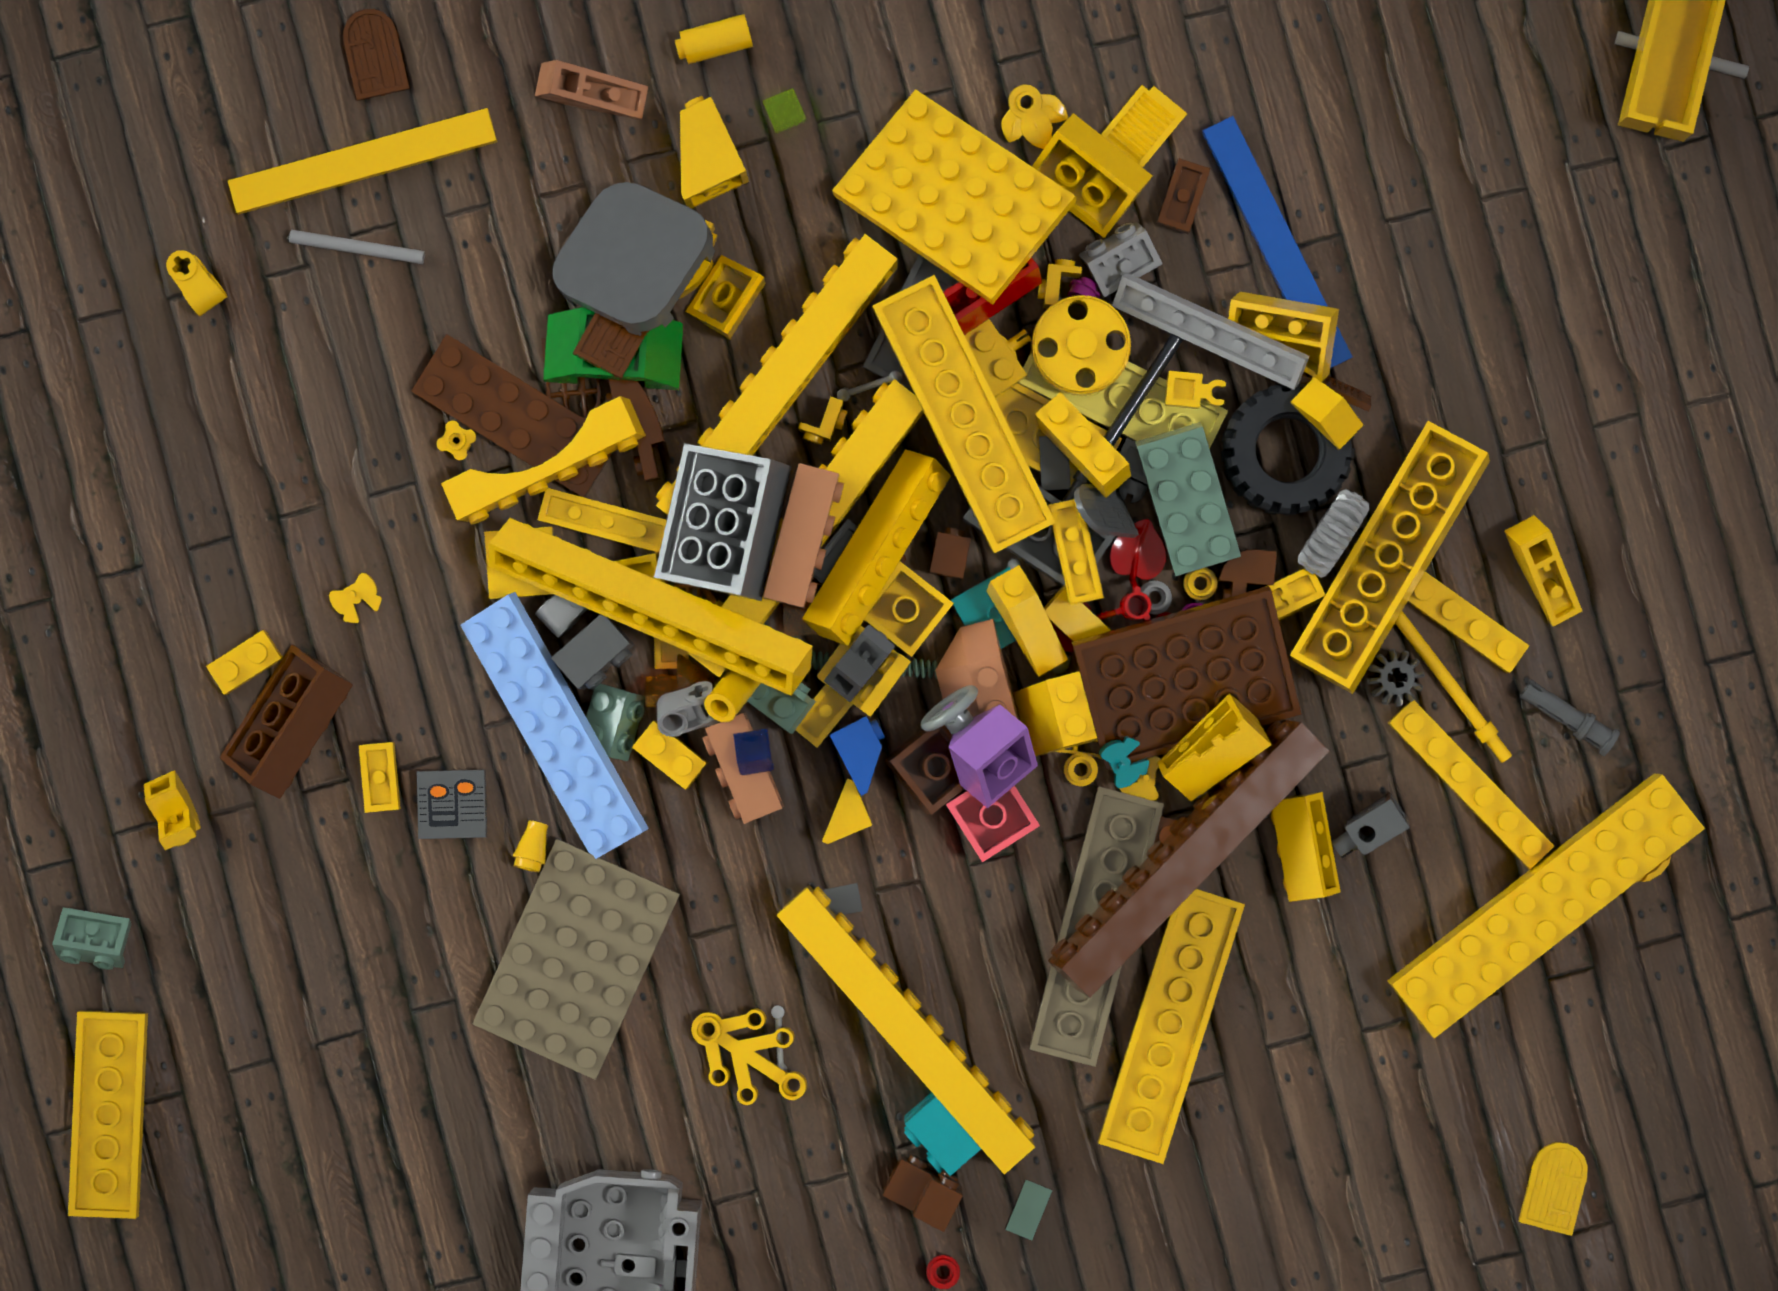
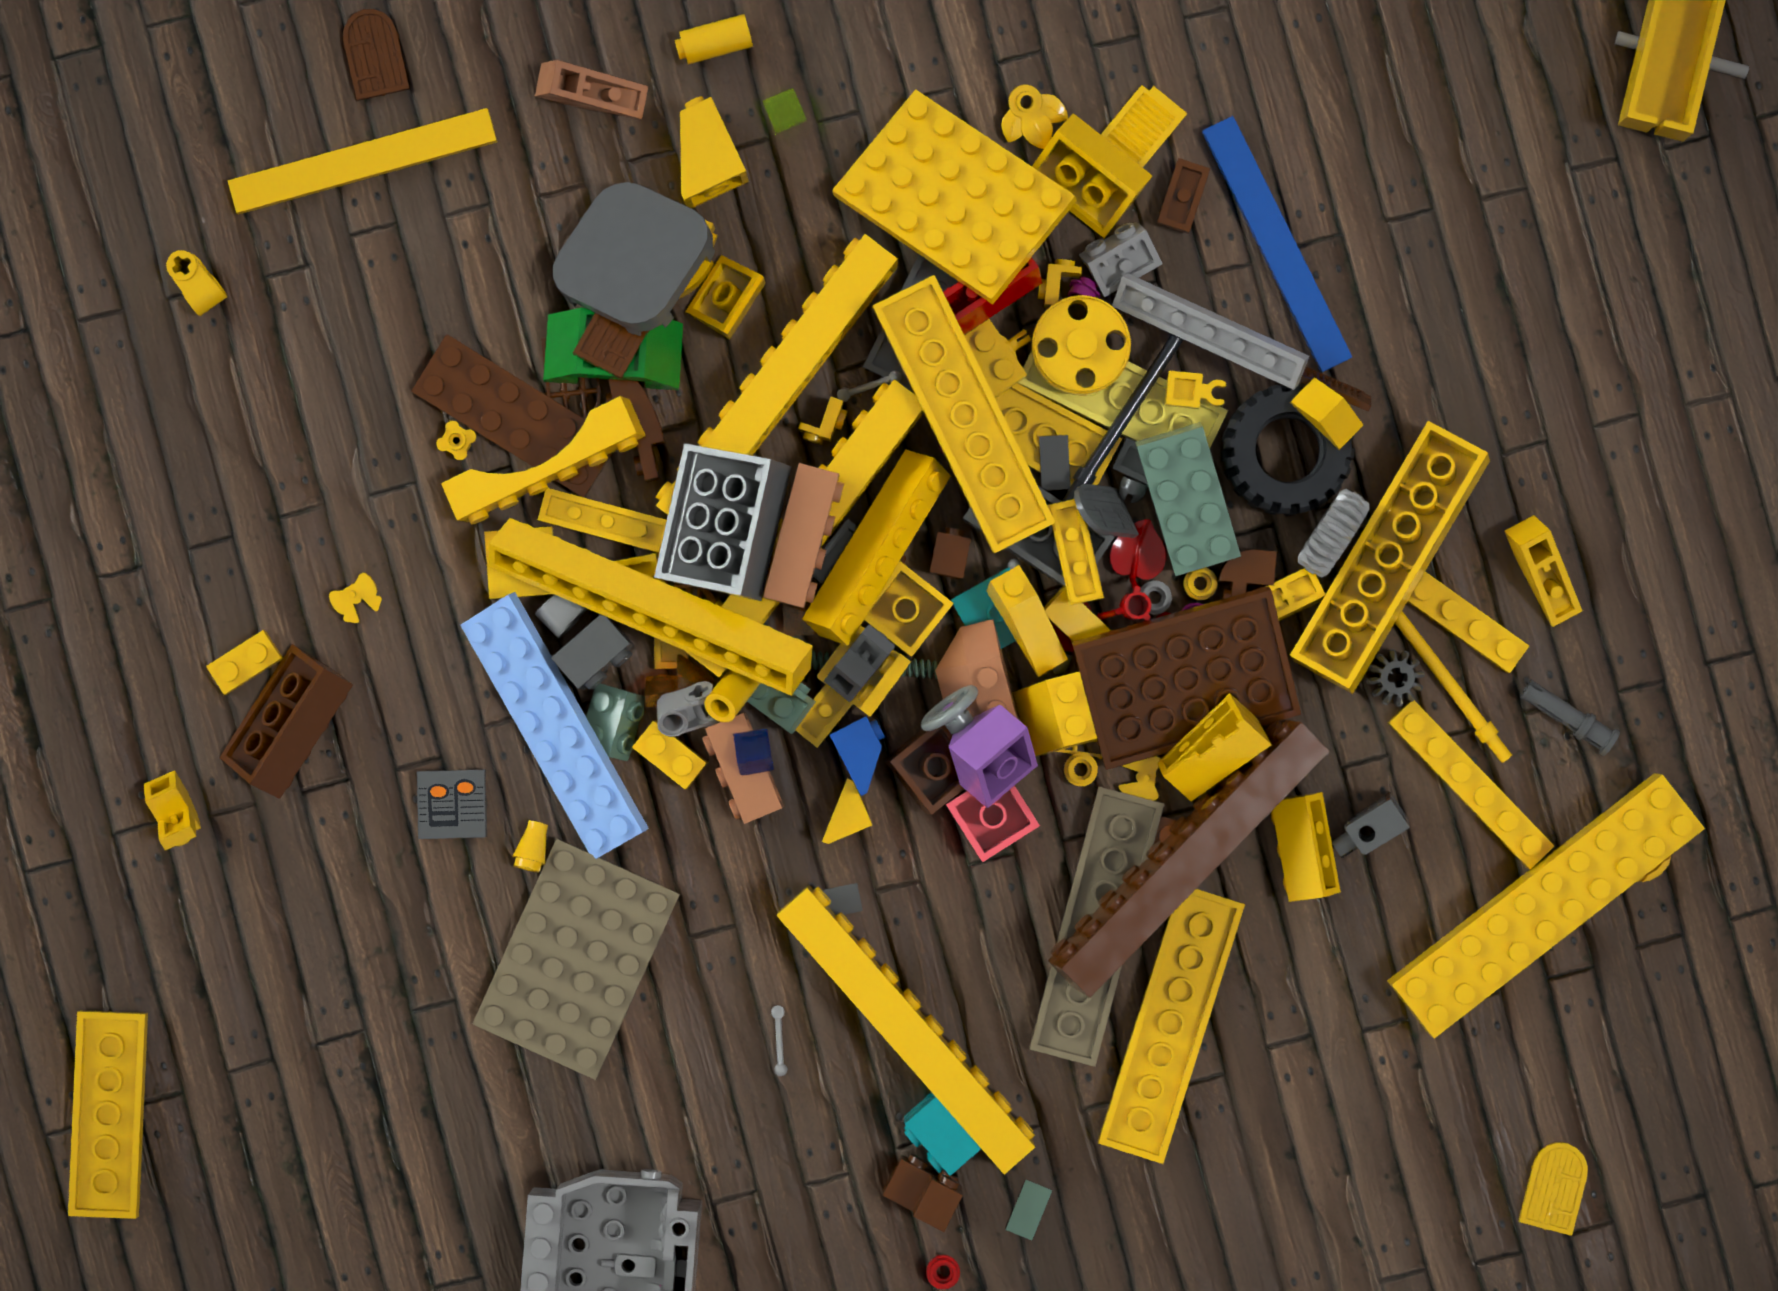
sand green bracket [52,907,132,970] -> none
light grey bar [289,229,425,264] -> none
yellow plate [359,742,401,813] -> none
yellow plant [691,1008,807,1105] -> none
yellow brick [1035,392,1131,498] -> none
teal piece [1099,736,1149,788] -> none
yellow wedge [1228,292,1339,382] -> none

